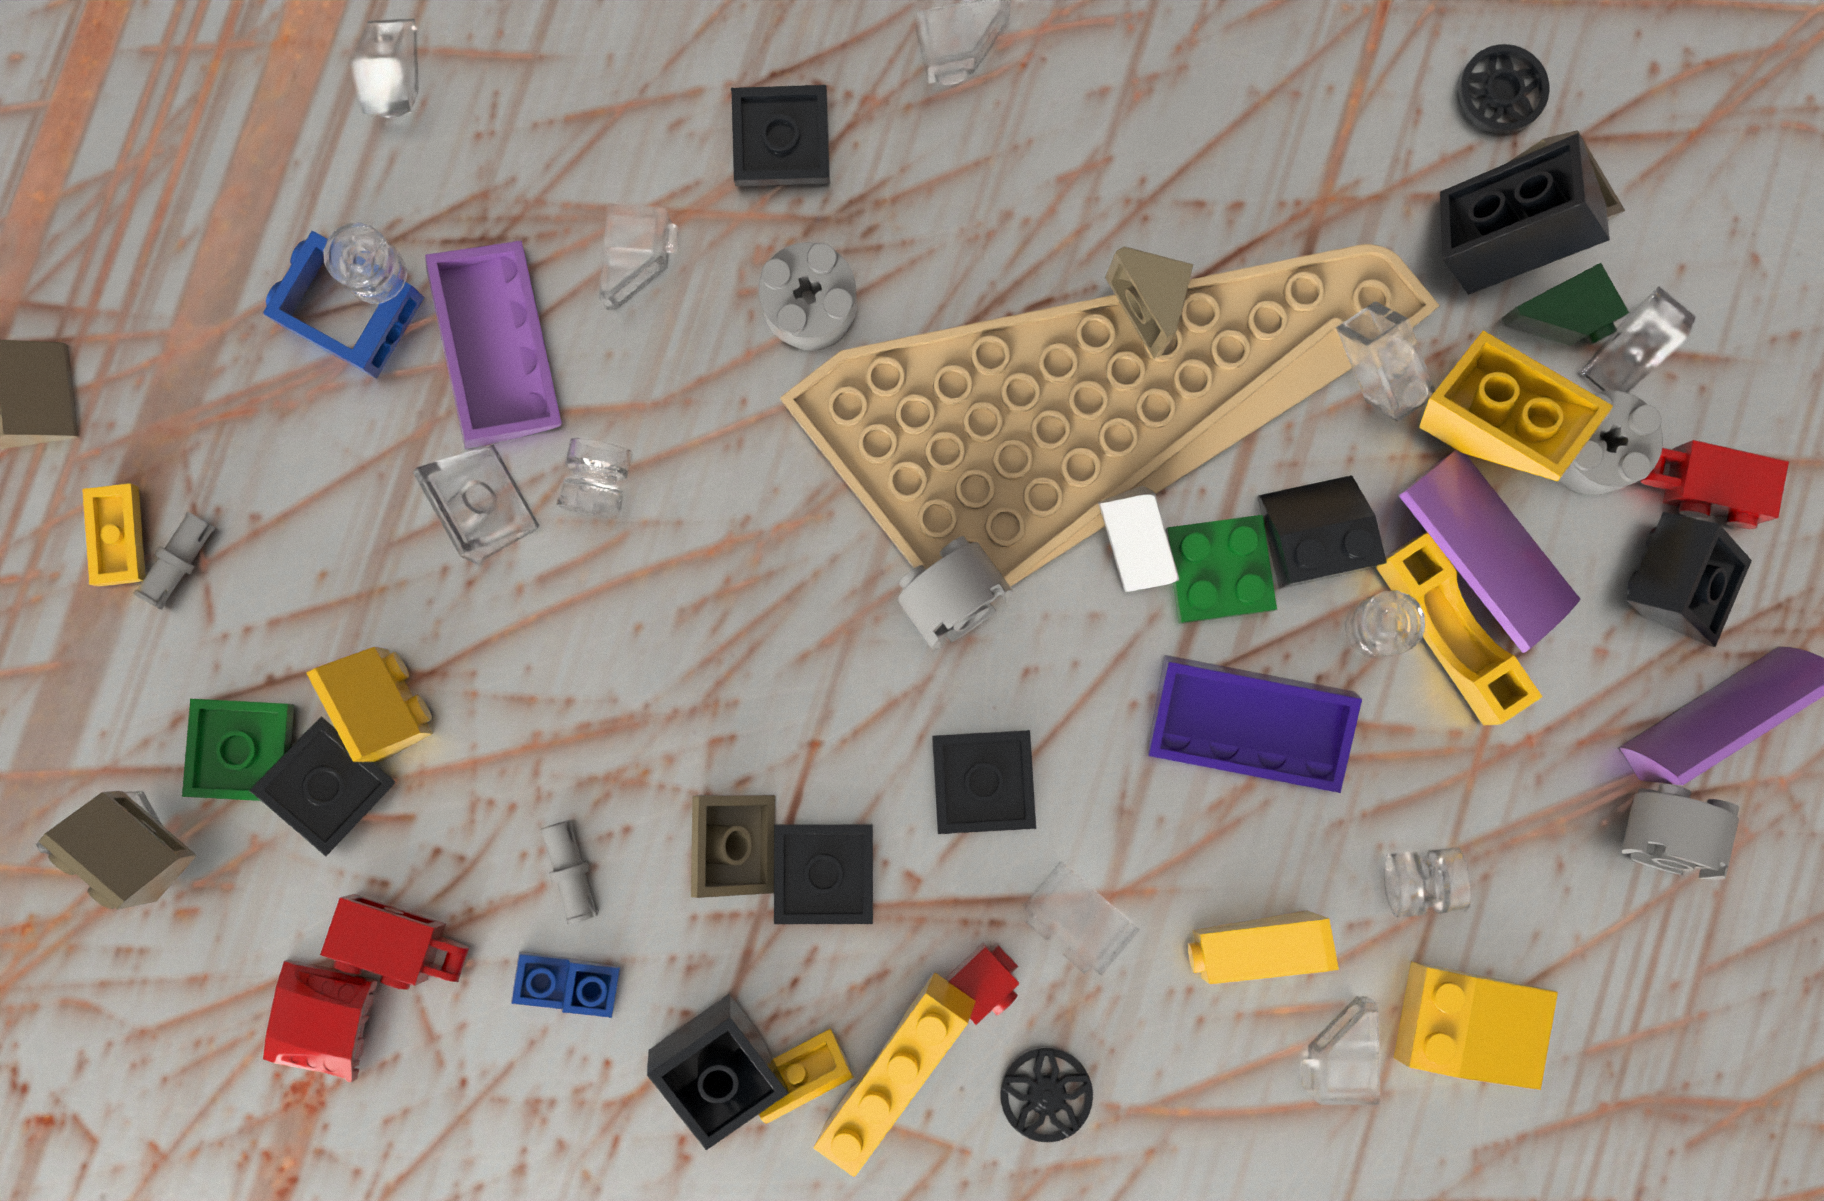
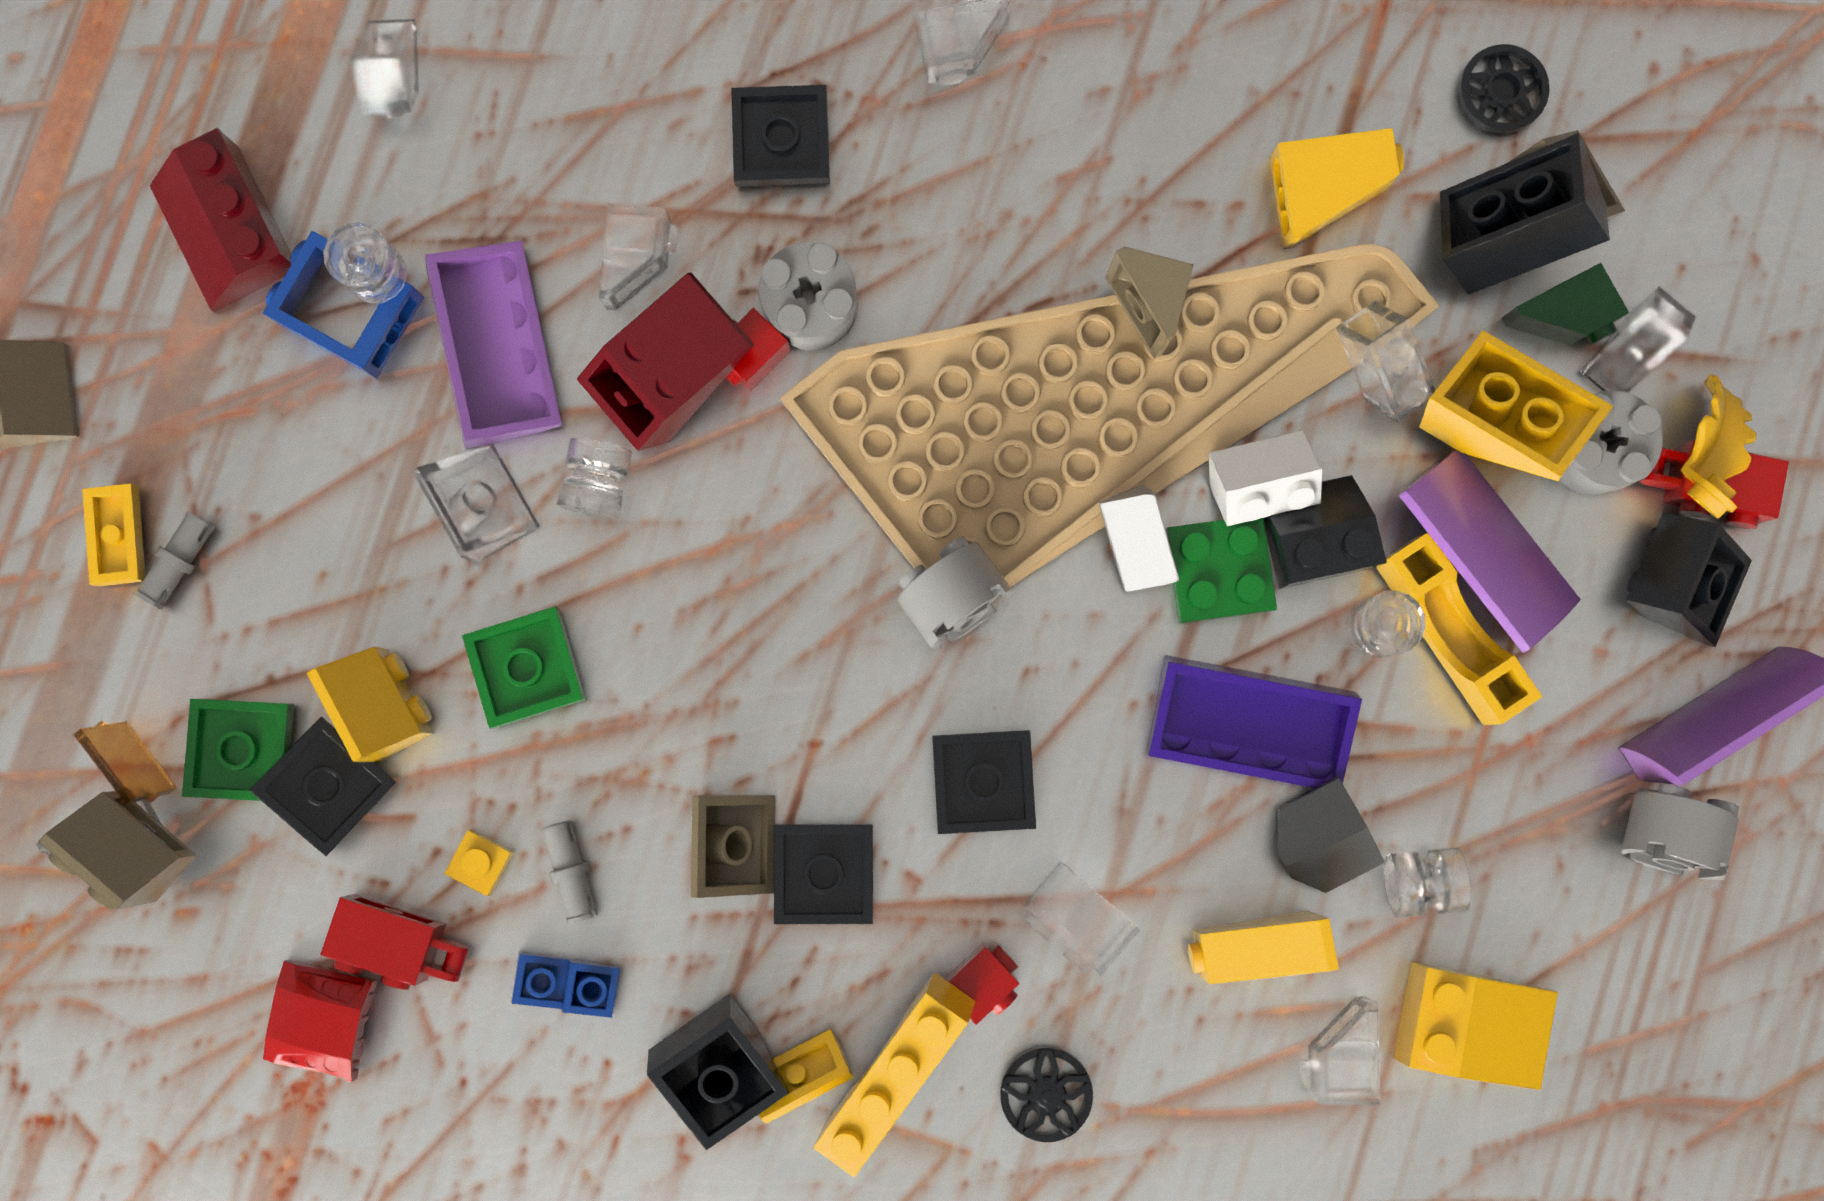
none -> clear orange piece [73,721,177,804]
none -> dark red slope [150,127,292,312]
none -> yellow plate [444,829,514,897]
none -> green plate [462,606,586,729]
none -> dark red slope [577,272,754,451]
none -> red brick [725,307,791,391]
none -> white brick [1209,430,1322,526]
none -> yellow slope [1269,128,1404,249]
none -> dark grey slope [1277,776,1385,893]
none -> yellow plant [1680,374,1757,519]

